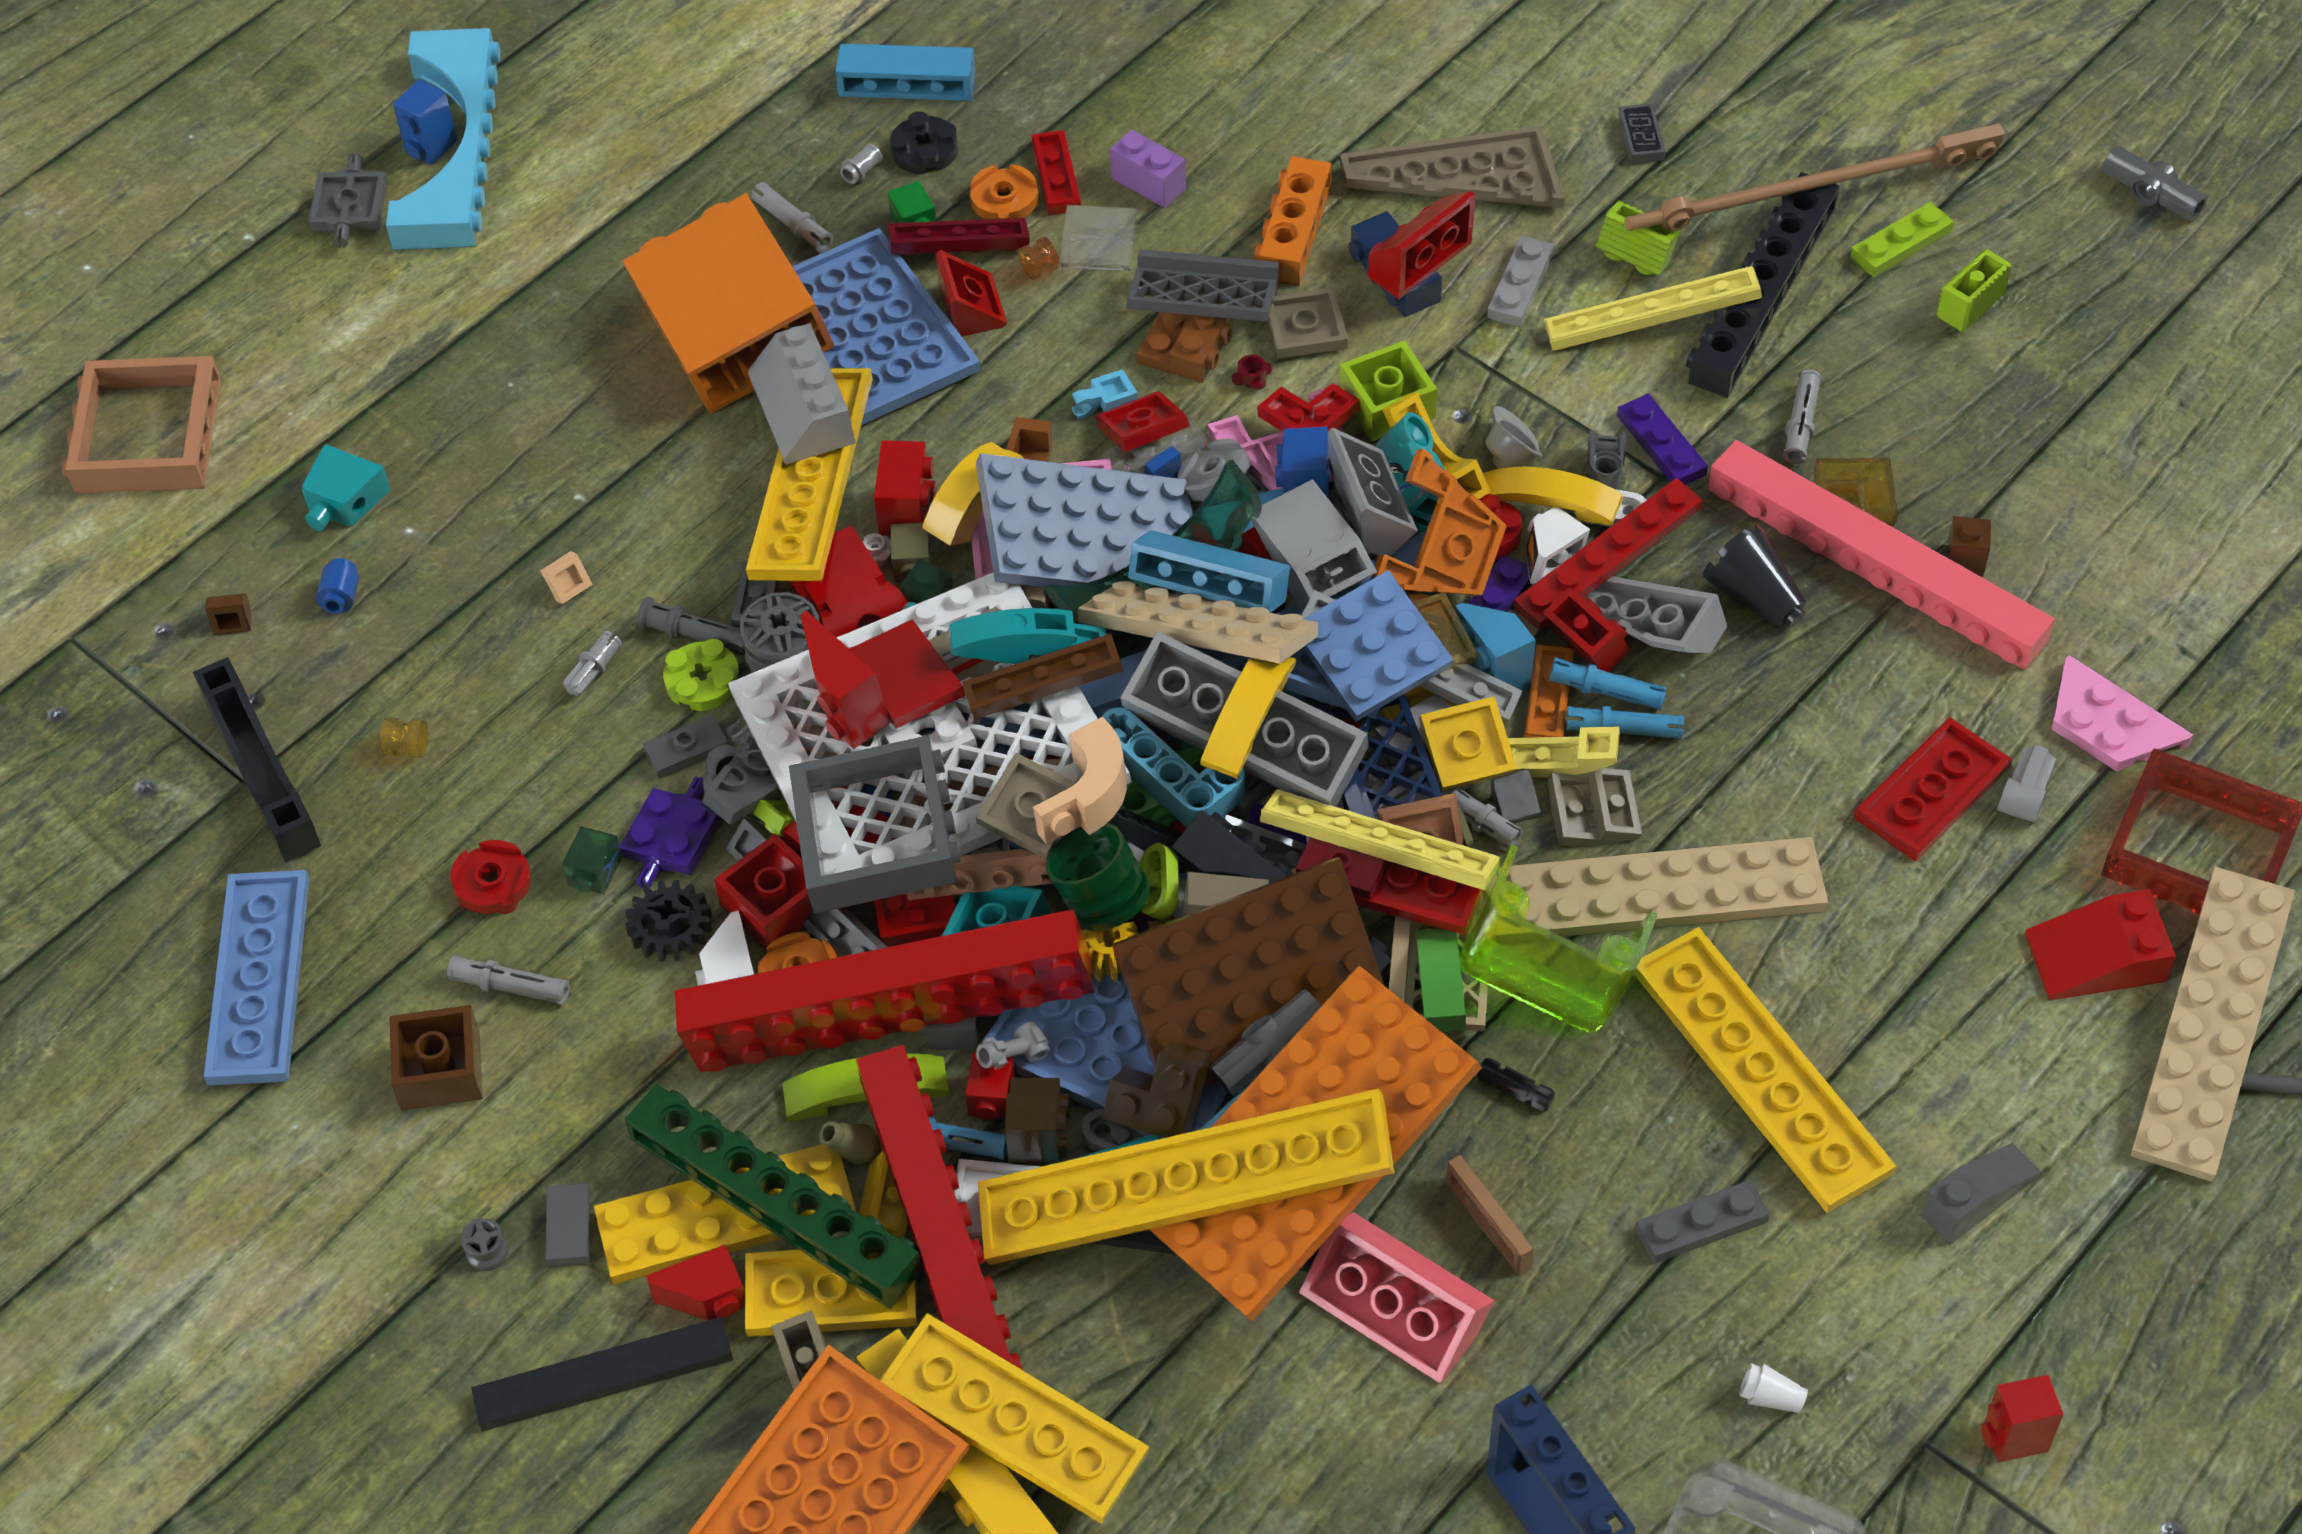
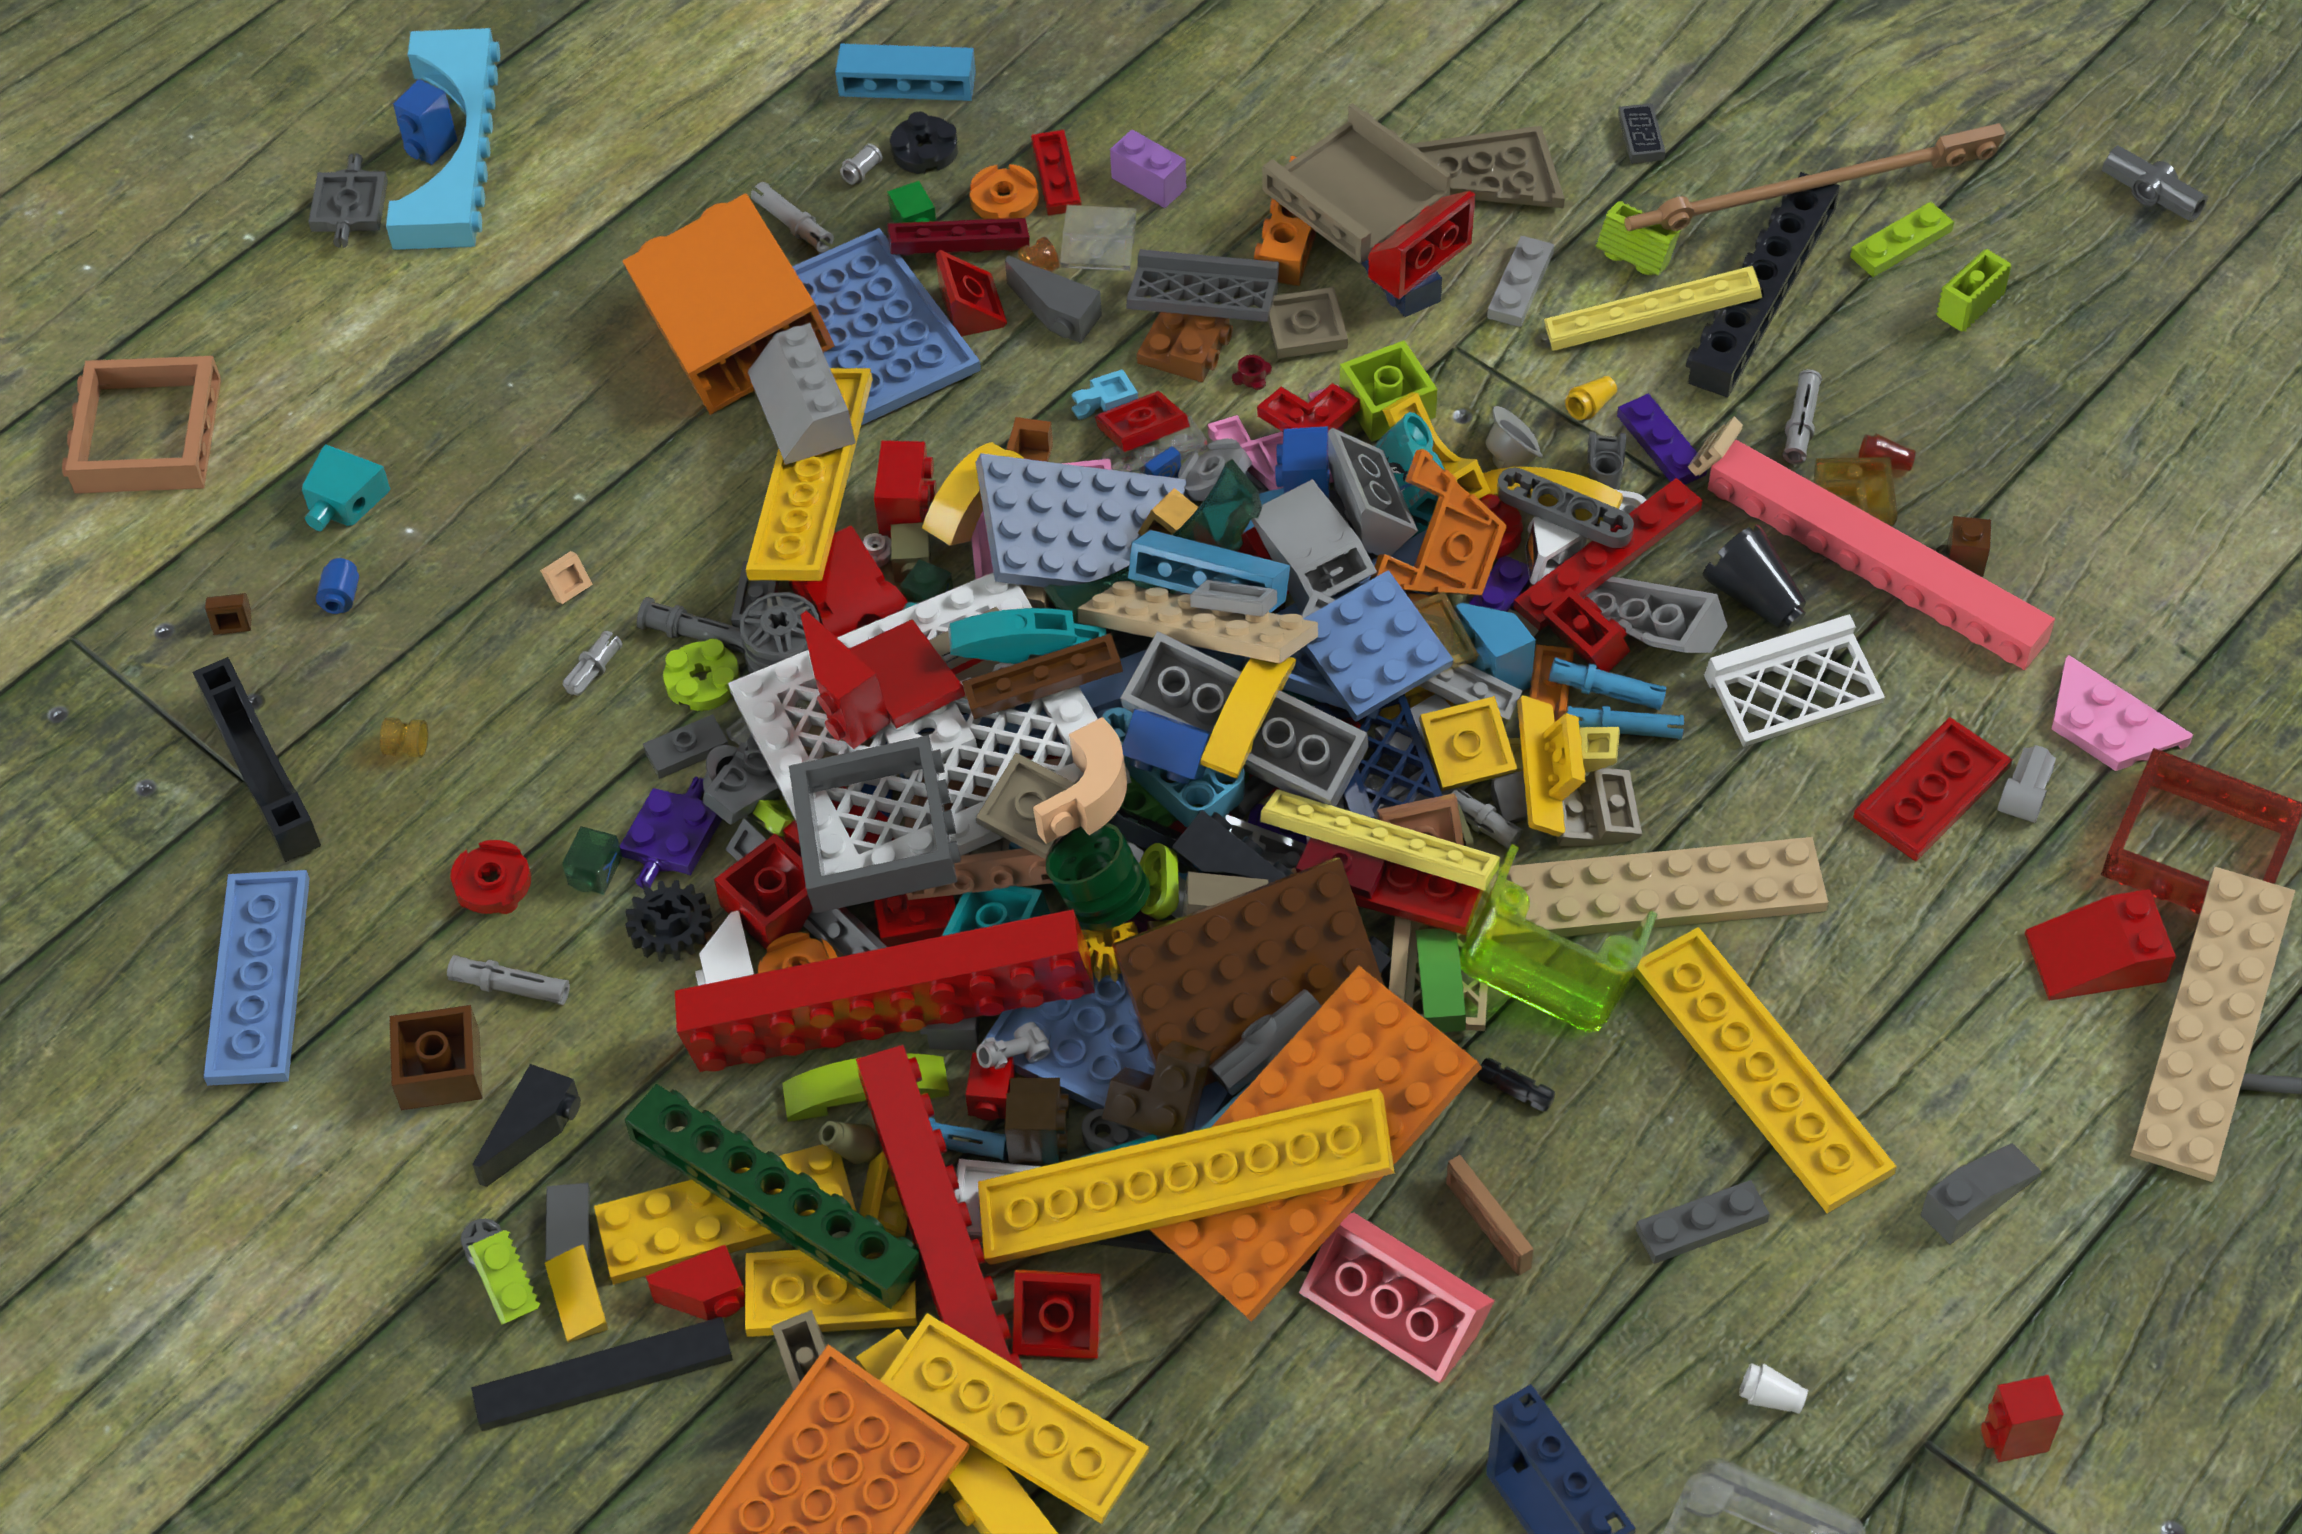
none -> lime brick [468,1230,540,1325]
none -> black slope [472,1064,581,1187]
none -> yellow slope [545,1245,609,1342]
none -> dark grey slope [1005,256,1102,343]
none -> red slope [1013,1270,1103,1359]
none -> blue brick [1122,709,1212,784]
none -> brick [1138,488,1203,538]
none -> light grey tile [1190,580,1277,617]
none -> dark tan panel [1262,103,1451,264]
none -> dark grey beam [1497,467,1634,548]
none -> yellow bracket [1517,695,1585,837]
none -> yellow cone [1565,376,1617,420]
none -> tan tile [1688,416,1743,476]
none -> white fence [1704,614,1885,747]
none -> clear red cone [1858,433,1916,471]

